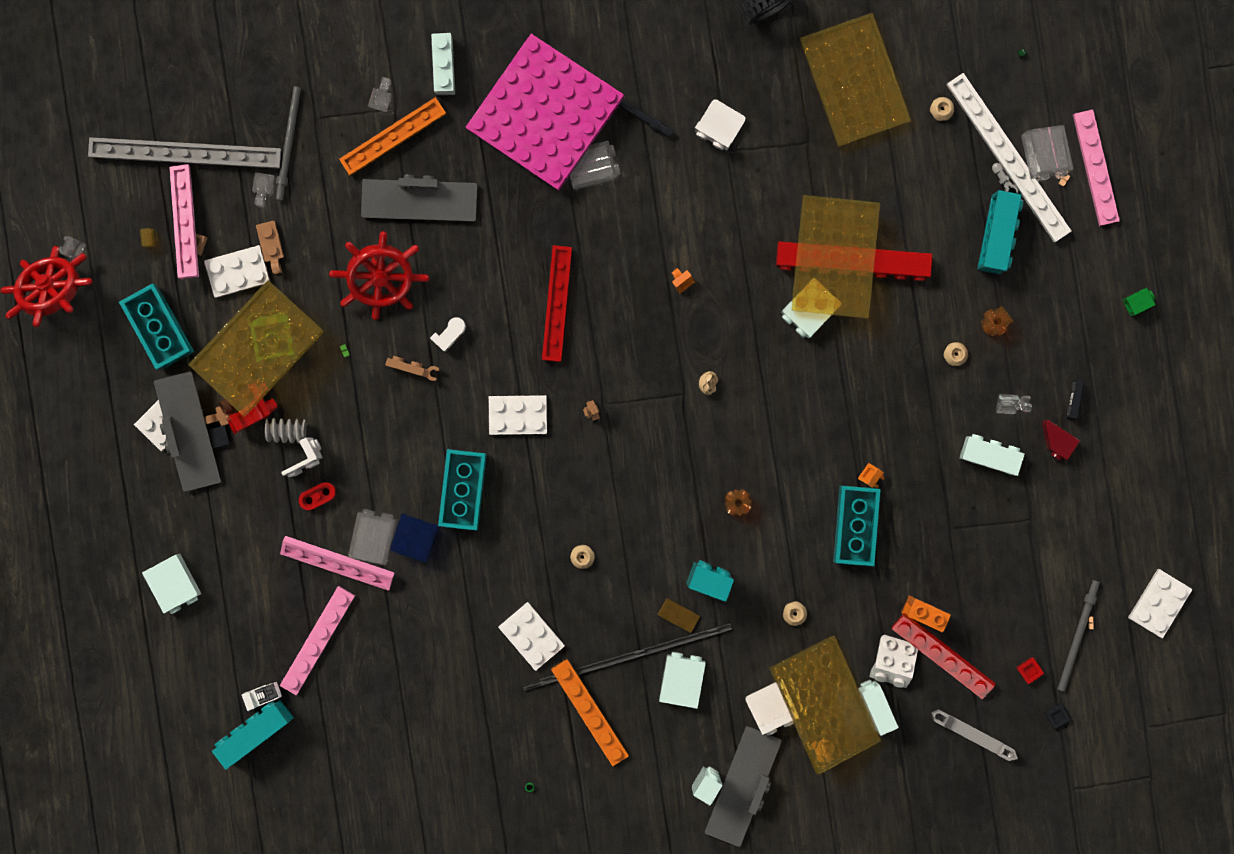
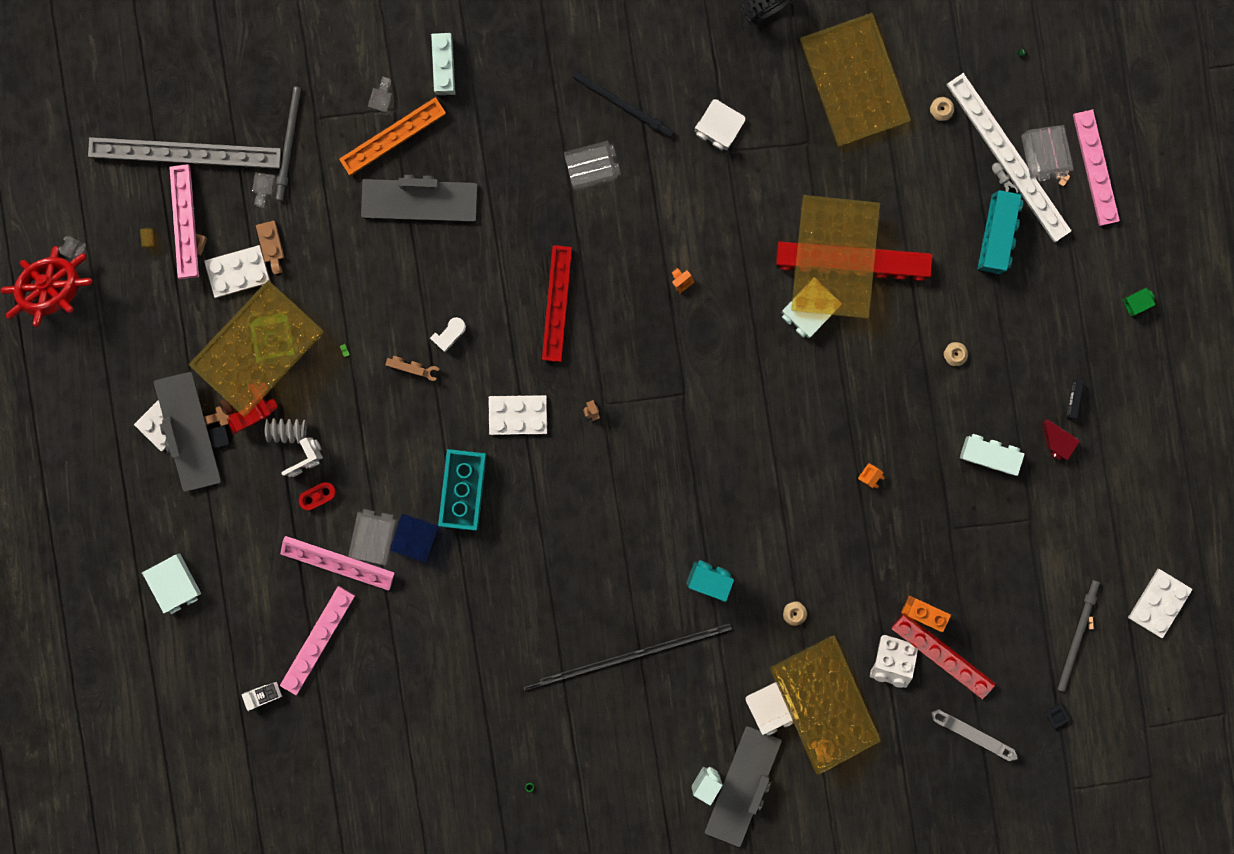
teal brick [119,283,194,370] -> none
teal brick [212,700,294,770] -> none
red piece [329,231,429,320] -> none
dark pink plate [466,34,625,191] -> none
white plate [499,602,565,671] -> none
orange plate [551,659,629,766] -> none
tan plate [570,545,595,569] -> none
pearl gold slope [658,598,700,633] -> none
light aqua brick [659,652,705,708] -> none
tan plate [699,371,718,395] -> none
clear orange brick [724,489,752,517] -> none
teal brick [833,486,880,566] -> none
light aqua brick [858,680,898,735] -> none
clear orange brick [980,306,1013,336] -> none
clear plate [996,394,1032,414] -> none
red plate [1016,657,1044,684] -> none

